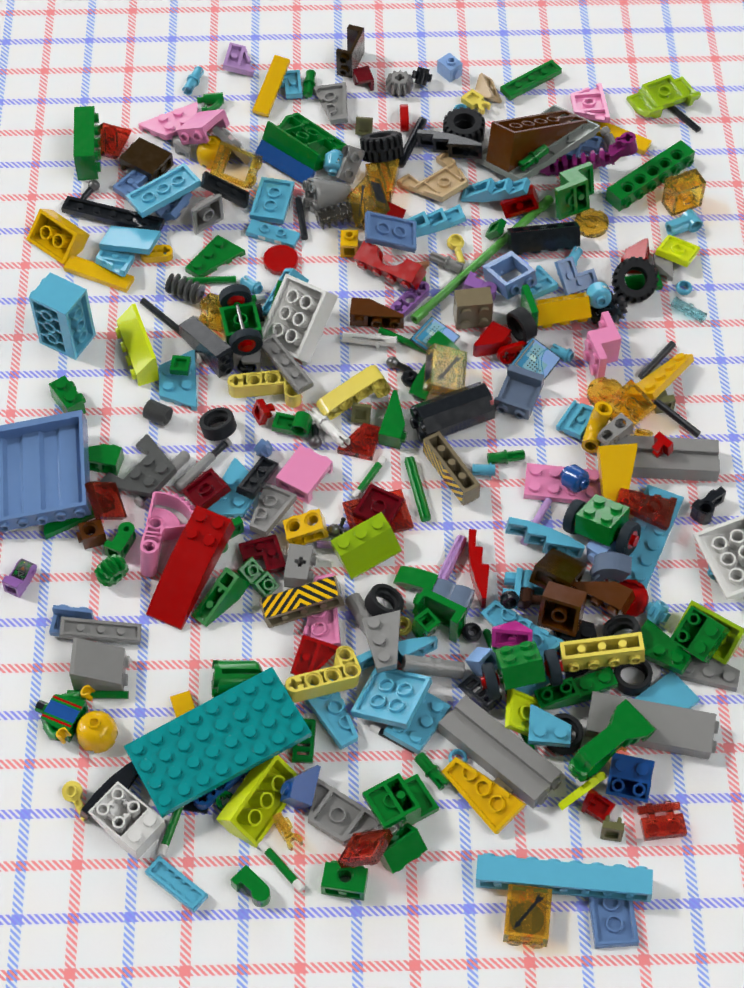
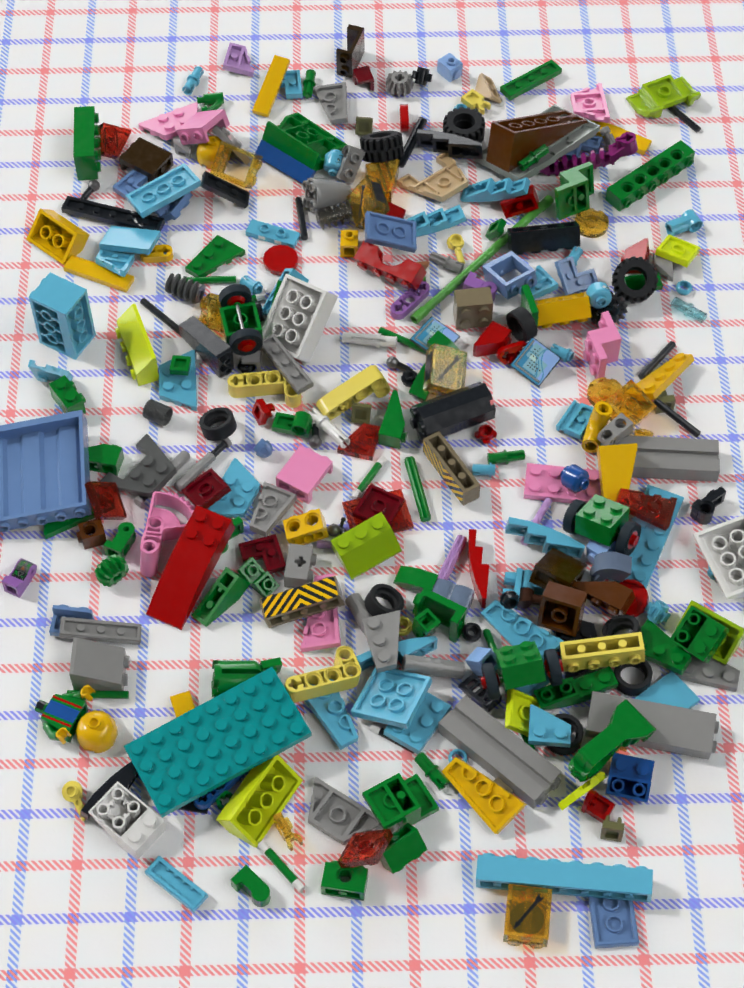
green bar [157,806,184,857] -> none
light grey slope [191,193,224,235] -> none
black tile [236,456,279,500] -> none
medium azure plate [250,177,295,224] -> none
blue slope [280,765,321,810] -> none
red wing [290,635,339,675] -> none
green slope [292,718,316,764] -> none
reddish brown slope [350,297,404,329] -> none
dark pink slope [492,620,533,648] -> none
sand blue panel [494,364,544,420] -> none
clear red plate [637,800,687,841] -> none
red tile [652,431,673,458] -> none
clear yellow brick [661,168,706,217] -> none
none -> medium azure wing [28,360,73,382]
none -> green plate [260,657,282,674]
none -> red plate [475,424,497,444]

